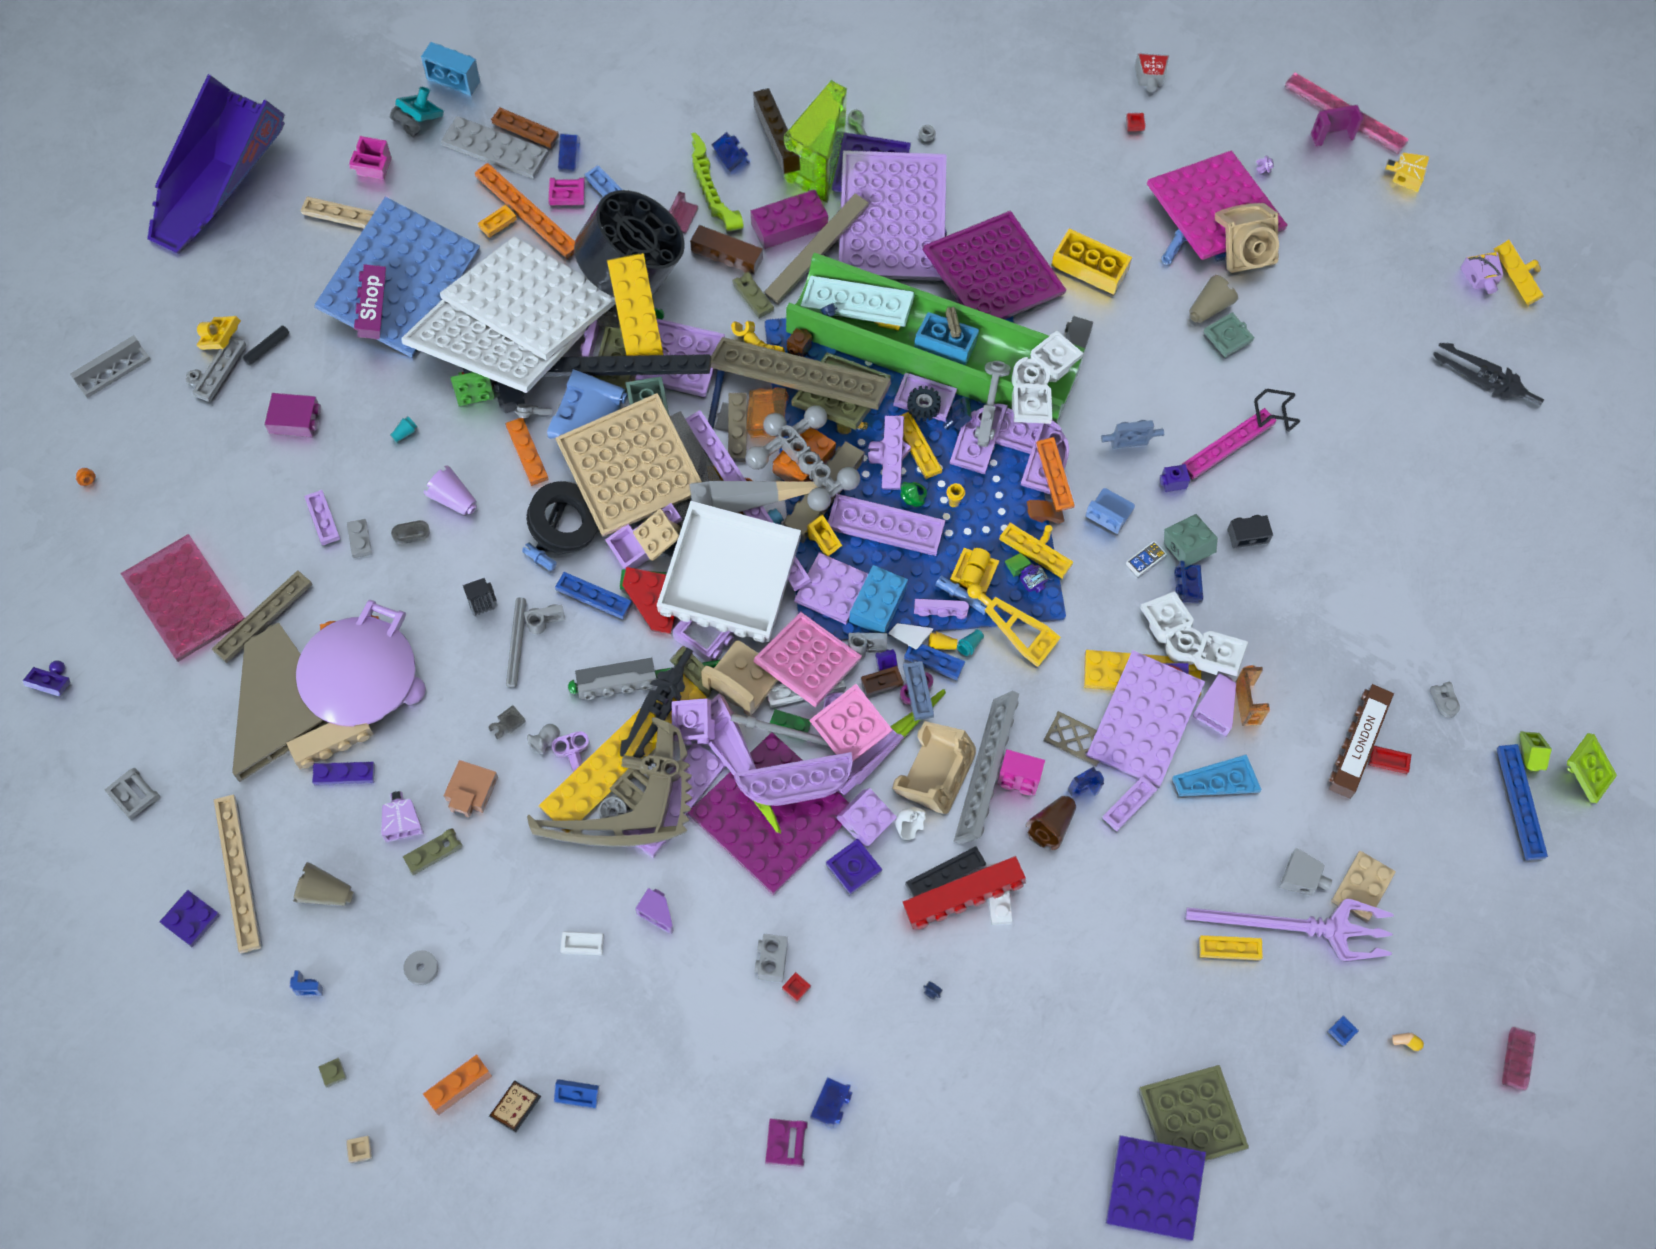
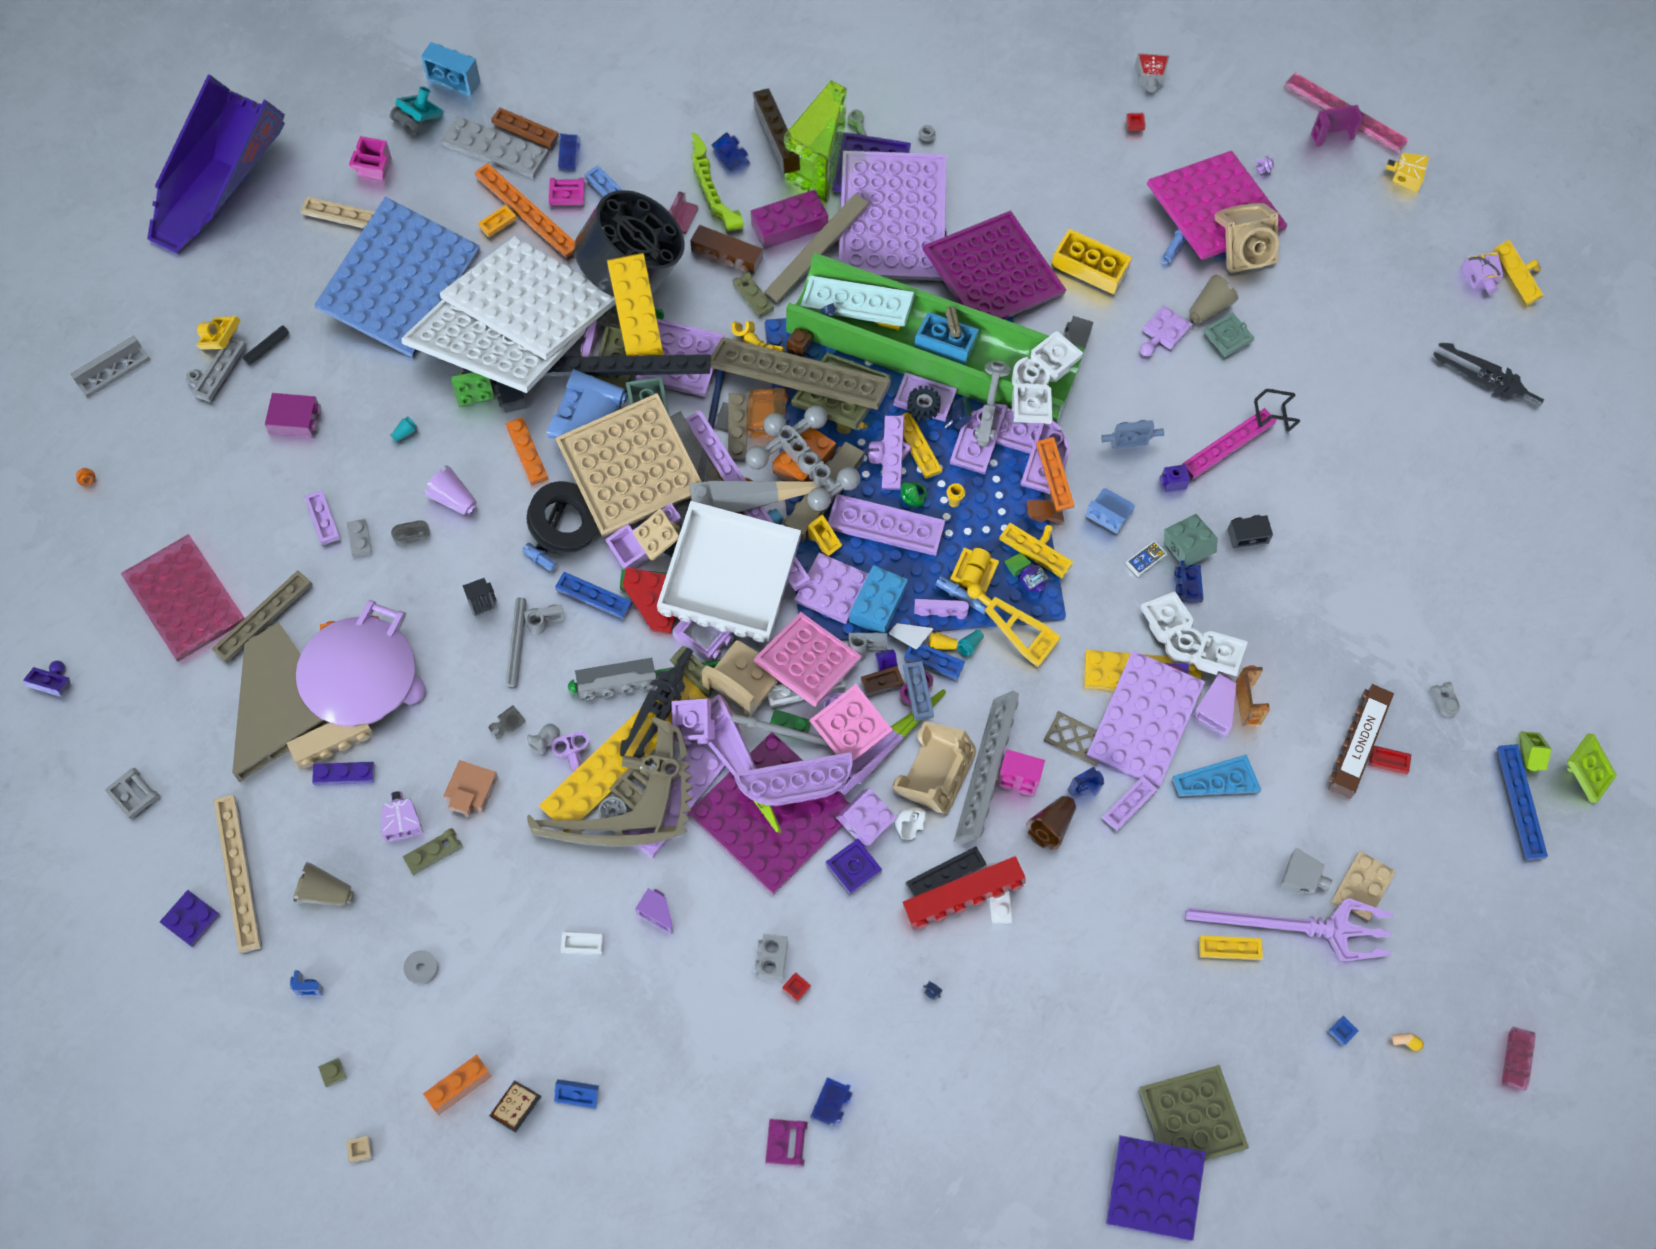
magenta brick [354,264,386,340] -> none
light grey plate [515,404,552,418] -> none
none -> lavender plate [1140,305,1192,356]

